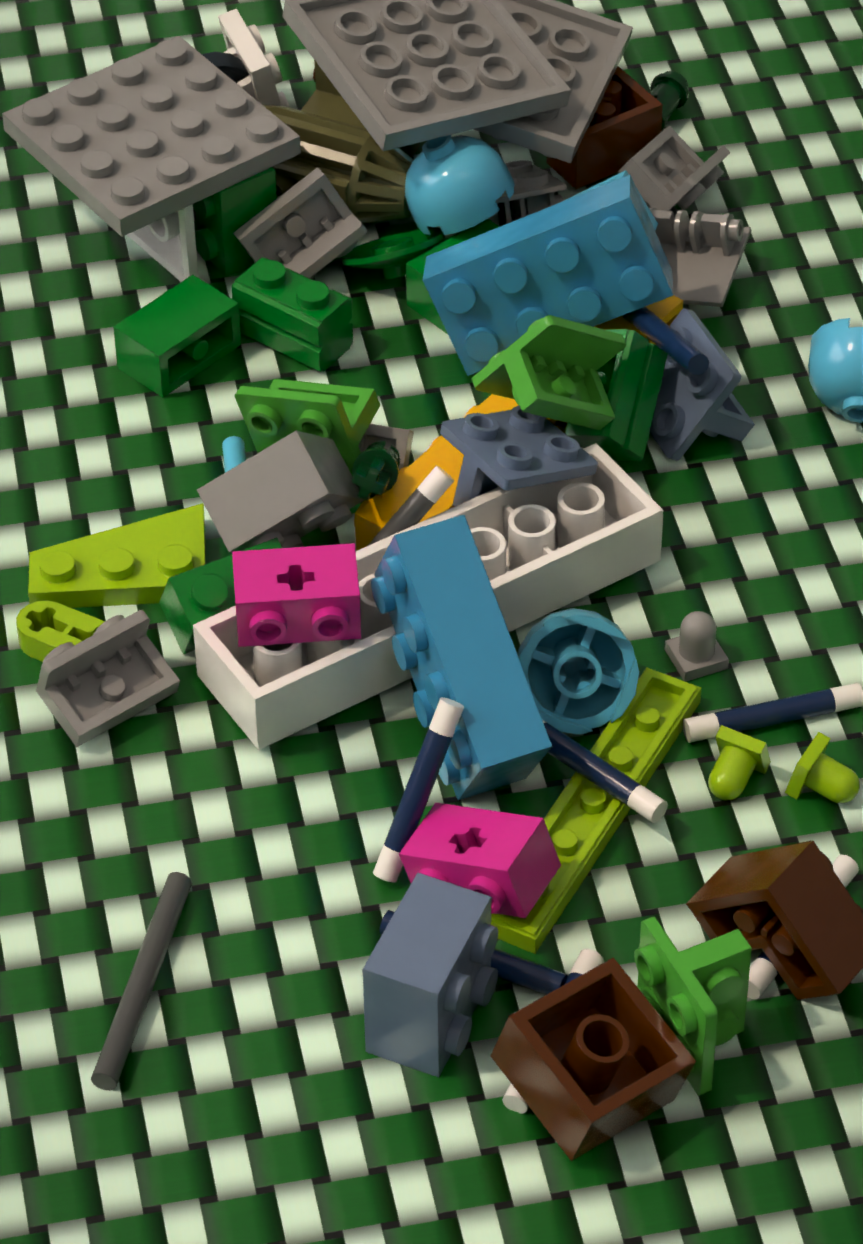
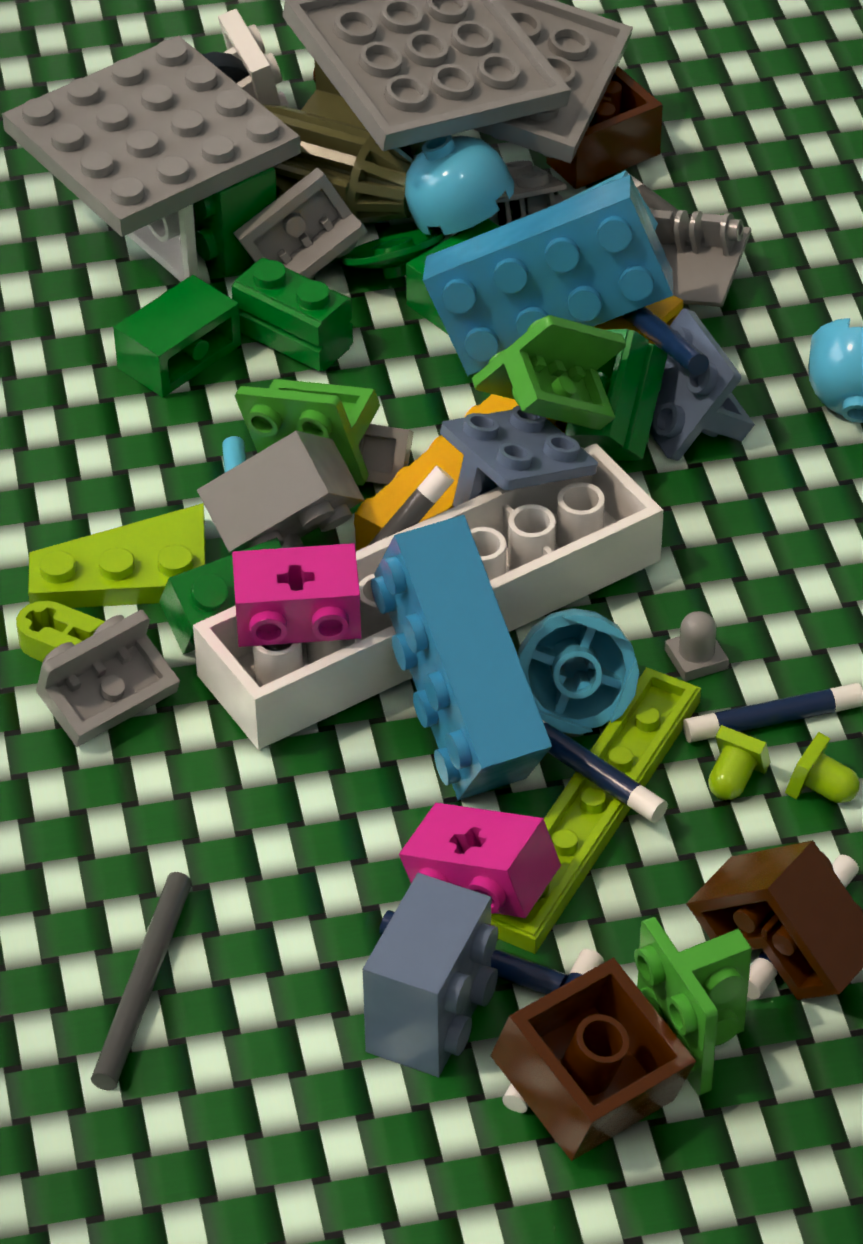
dark green axle [351,441,401,501] -> none
dark blue bar [373,697,464,883] -> none
light grey bracket [618,126,731,211] -> none
dark green pin [650,71,689,131] -> none

